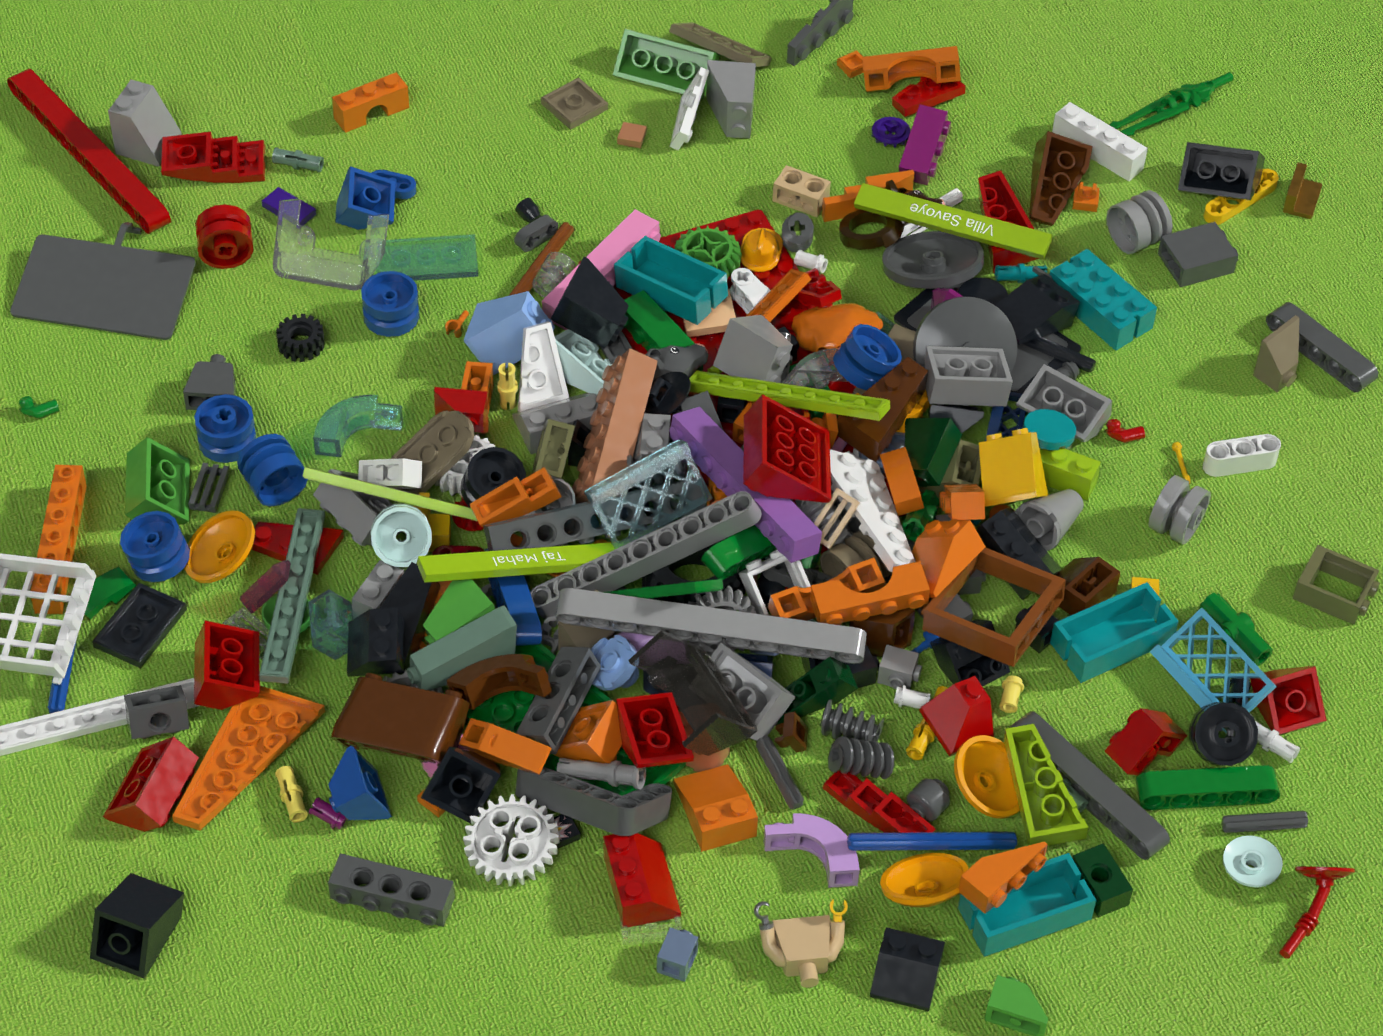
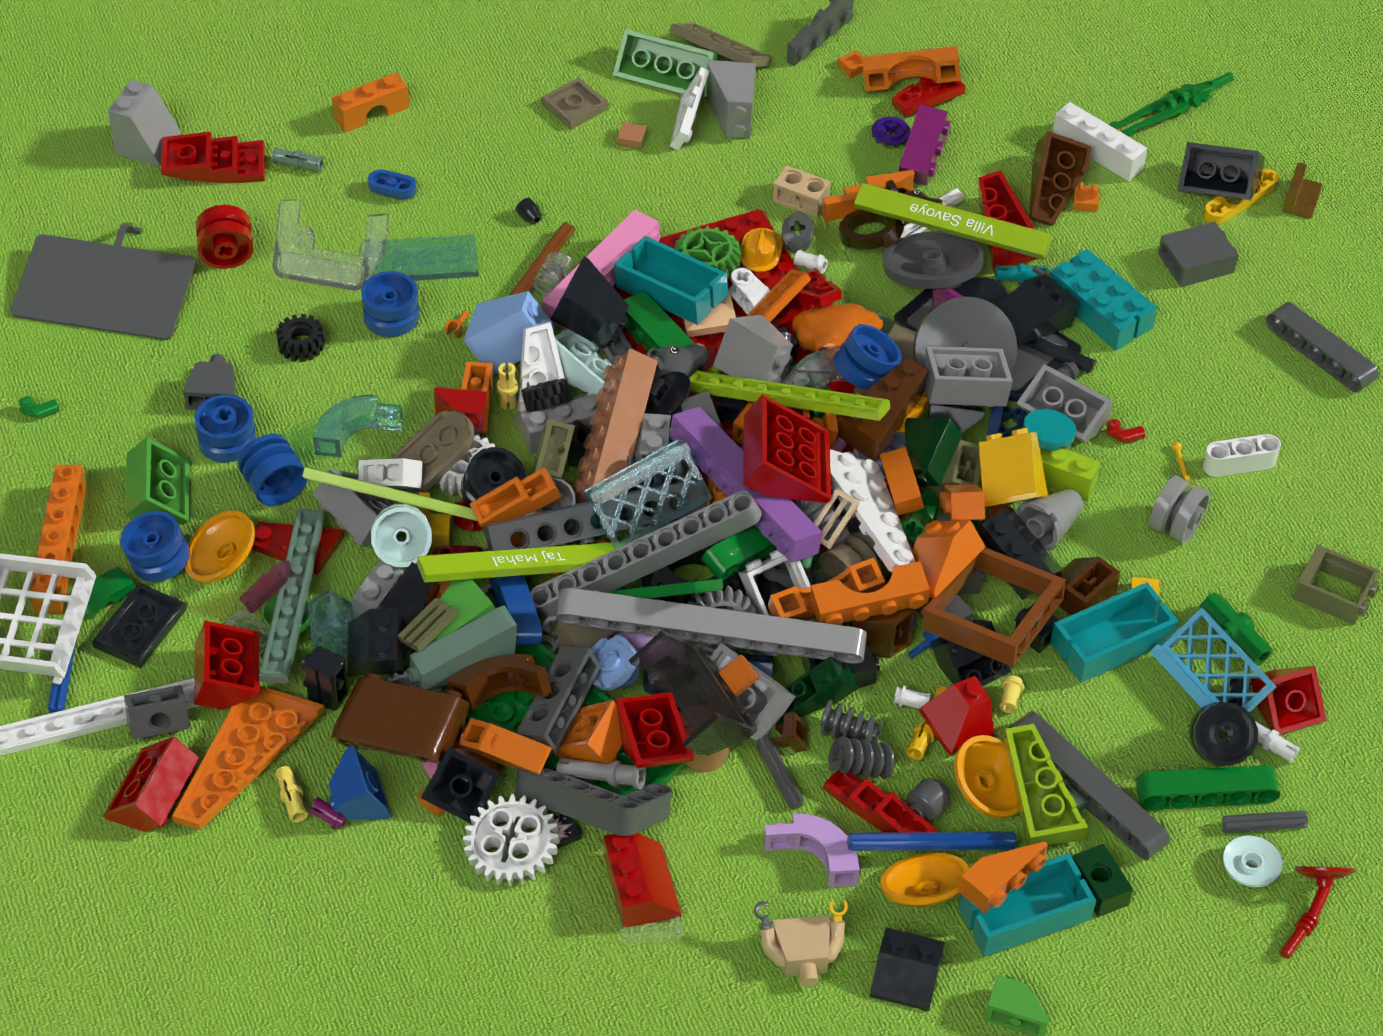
red beam [7,68,171,234] -> none
black slope [90,873,184,978] -> none
dark grey tile [189,462,230,513] -> none
dark purple tile [262,187,316,229] -> none
dark grey brick [328,853,455,927] -> none
blue slope [335,166,396,230] -> none
dark grey beam [514,215,559,252] -> none
sand blue brick [657,927,698,982] -> none
orange slope [673,764,758,852] -> none
light grey brick [877,645,922,690] -> none
red brick [1105,708,1188,776] -> none
light grey wheel [1106,190,1173,254] -> none
dark tan slope [1253,315,1299,392] -> none
none -> black brick [301,646,349,711]
none -> olive tile [397,598,458,653]
none -> black tyre [521,378,572,412]
none -> orange tile [719,655,759,696]

